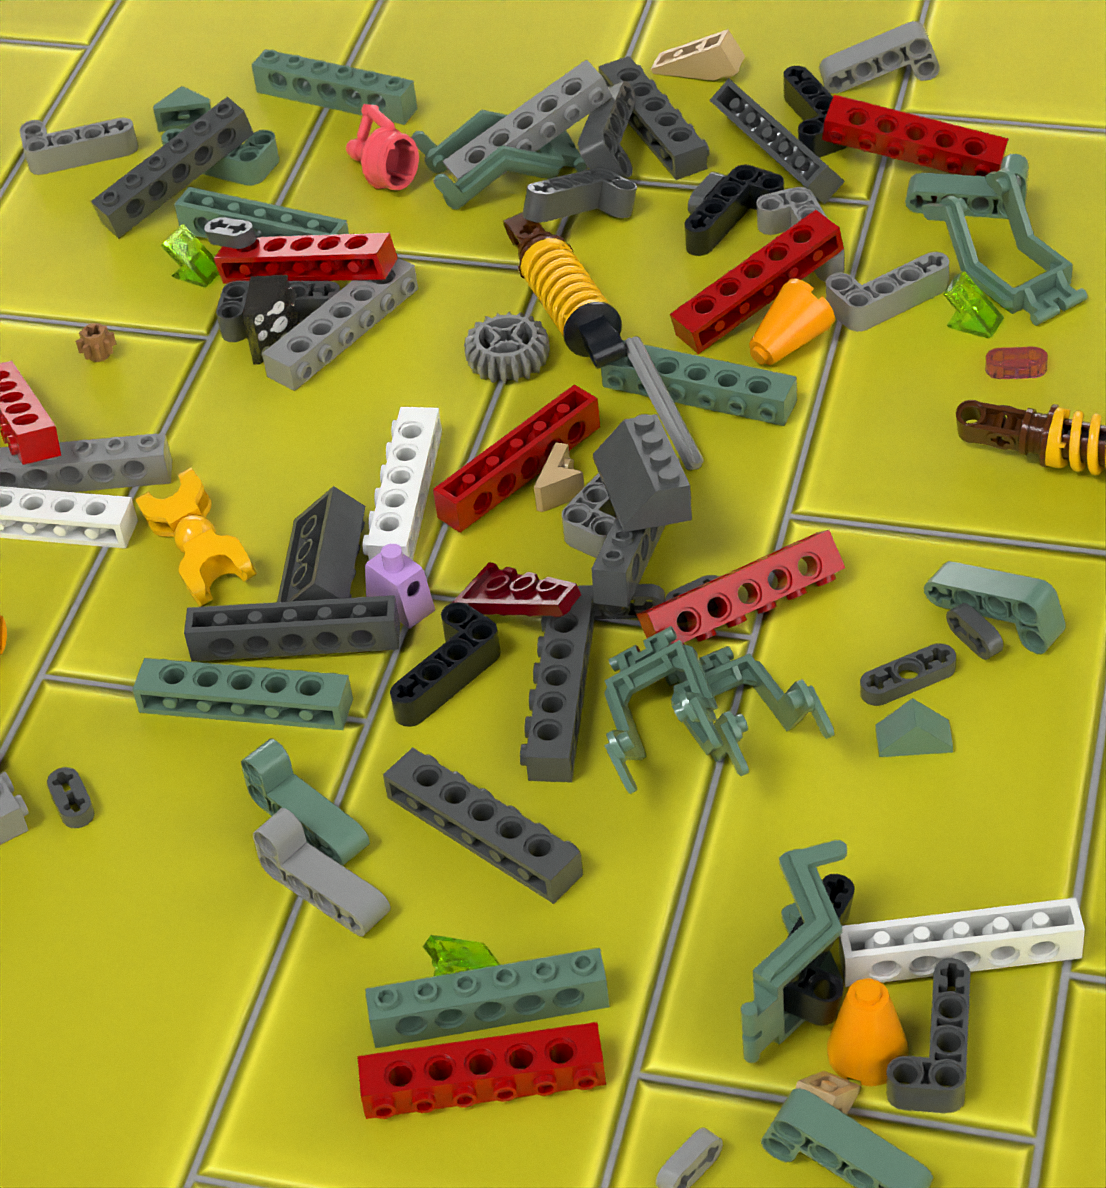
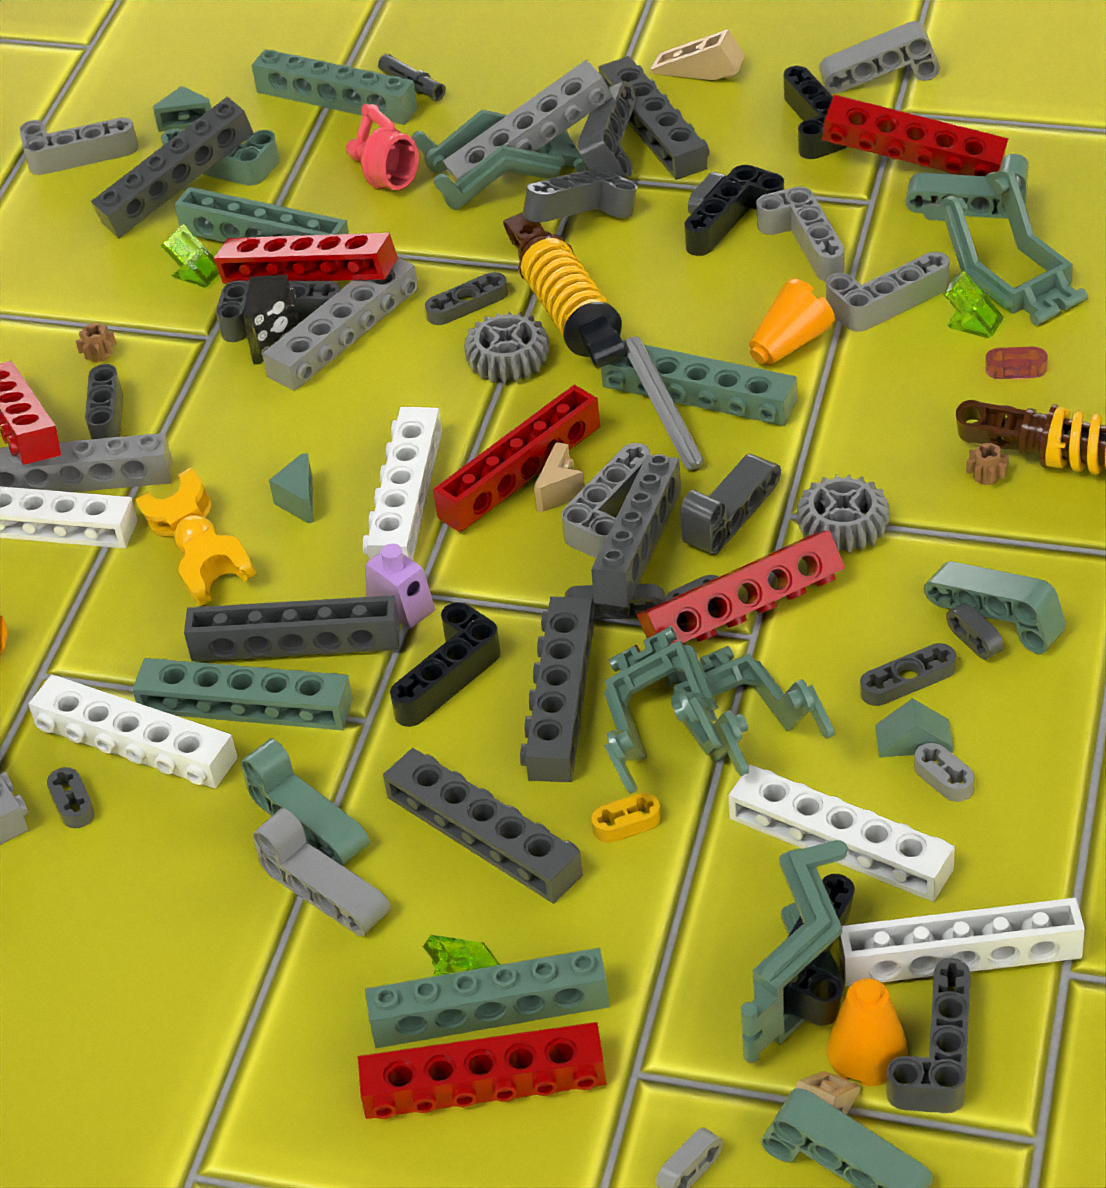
dark grey beam [204,217,257,249] -> none
dark grey slope [277,486,365,602] -> none
dark red wing [452,562,582,617] -> none
dark grey slope [593,414,692,532] -> none
red brick [670,210,844,354] -> none
dark grey brick [709,78,845,204] -> none
none -> white brick [28,674,238,789]
none -> dark grey beam [85,364,123,439]
none -> sand green slope [269,453,314,523]
none -> dark grey pin [378,54,446,101]
none -> dark grey beam [425,272,508,325]
none -> yellow beam [591,793,661,842]
none -> dark grey beam [680,453,781,555]
none -> white brick [728,765,955,902]
none -> light grey gear [797,474,889,554]
none -> light grey beam [914,743,974,802]
none -> medium nougat gear [966,443,1009,485]

